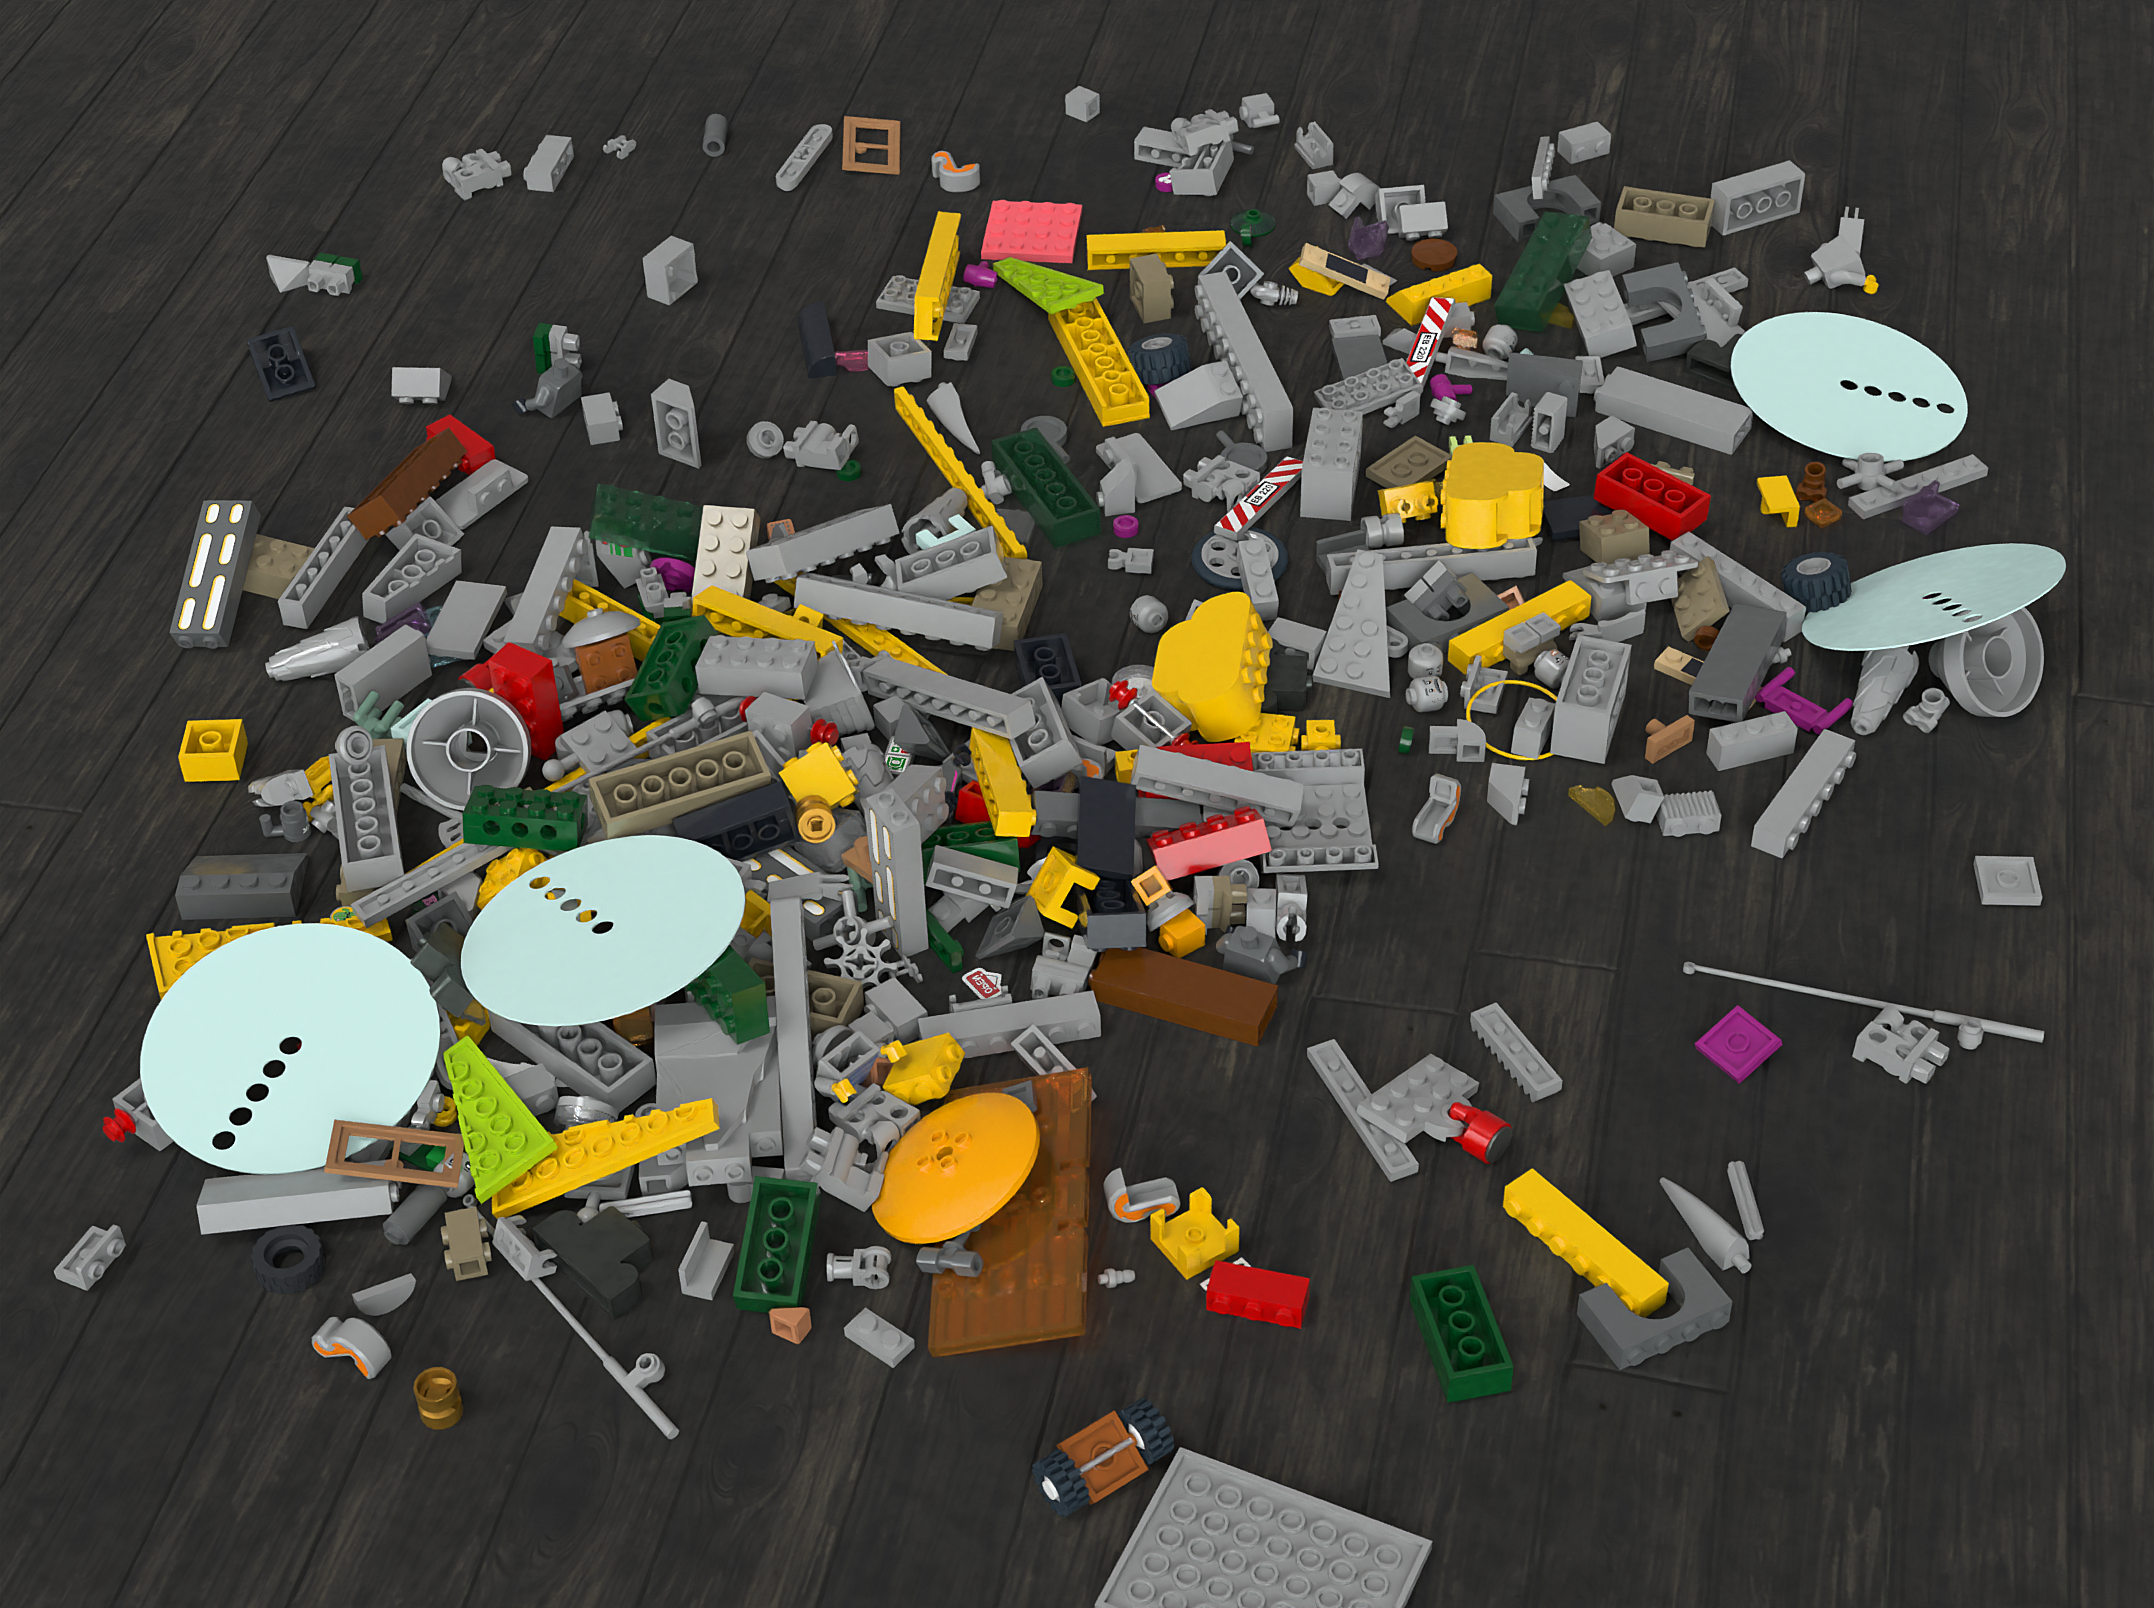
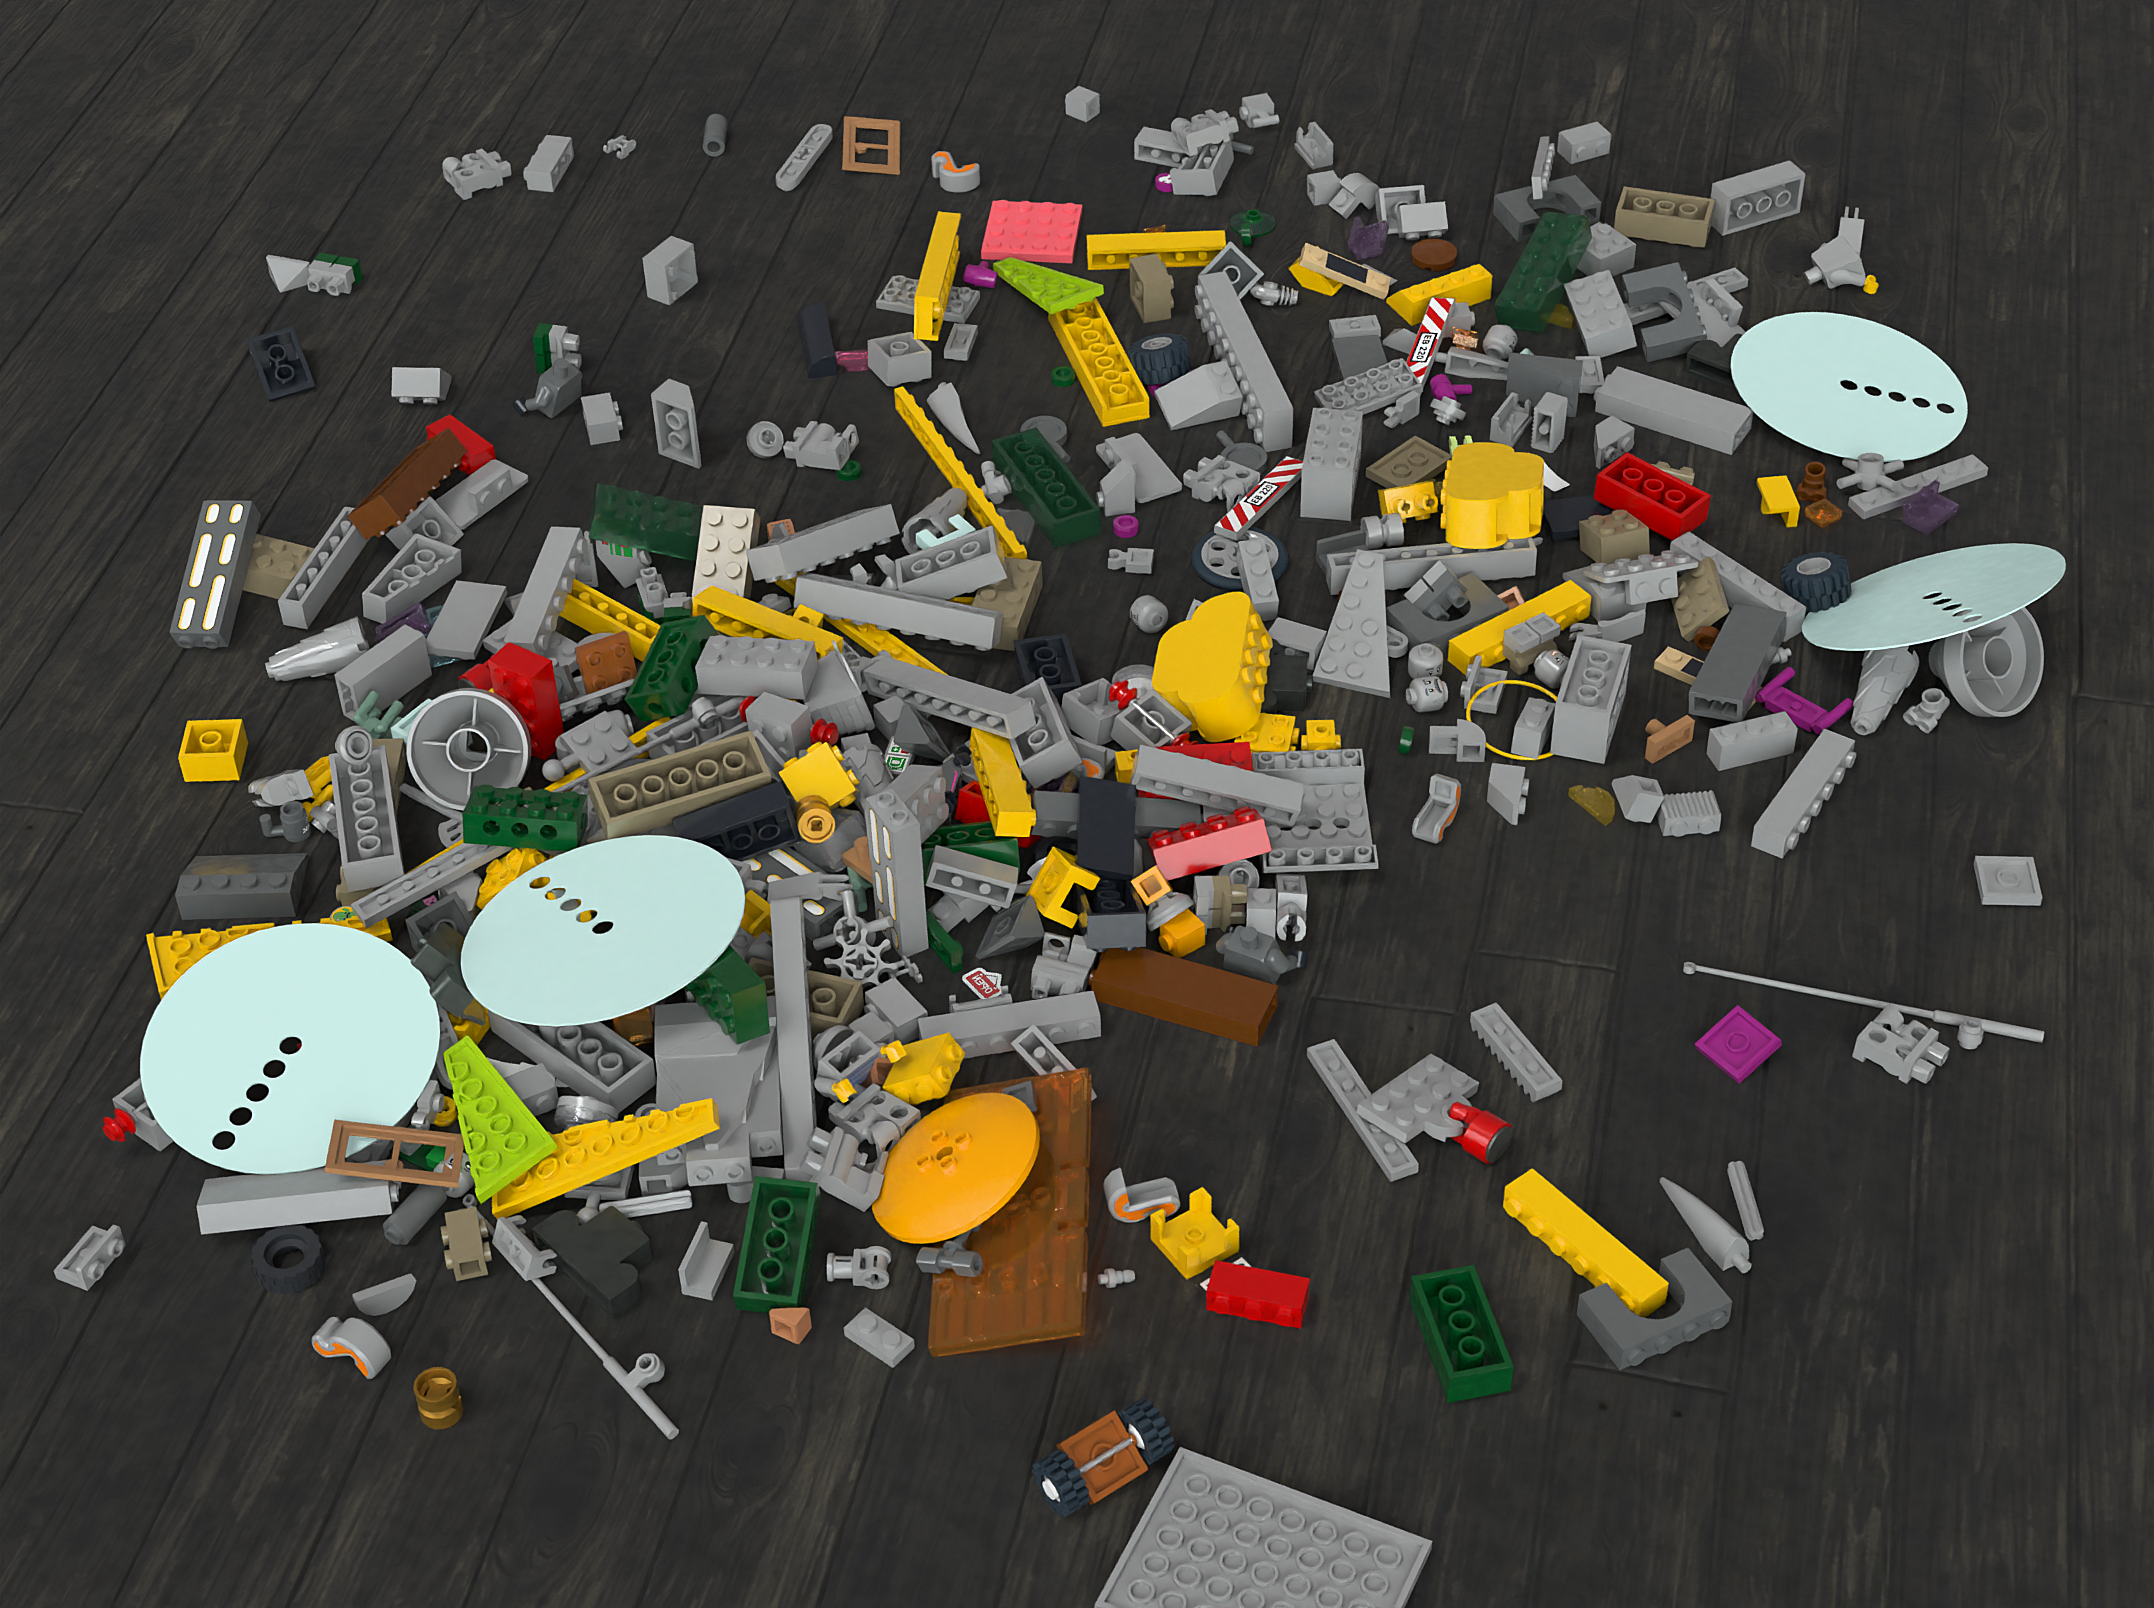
light grey dish [562,608,641,648] -> none
magenta tile [649,558,695,593] -> none

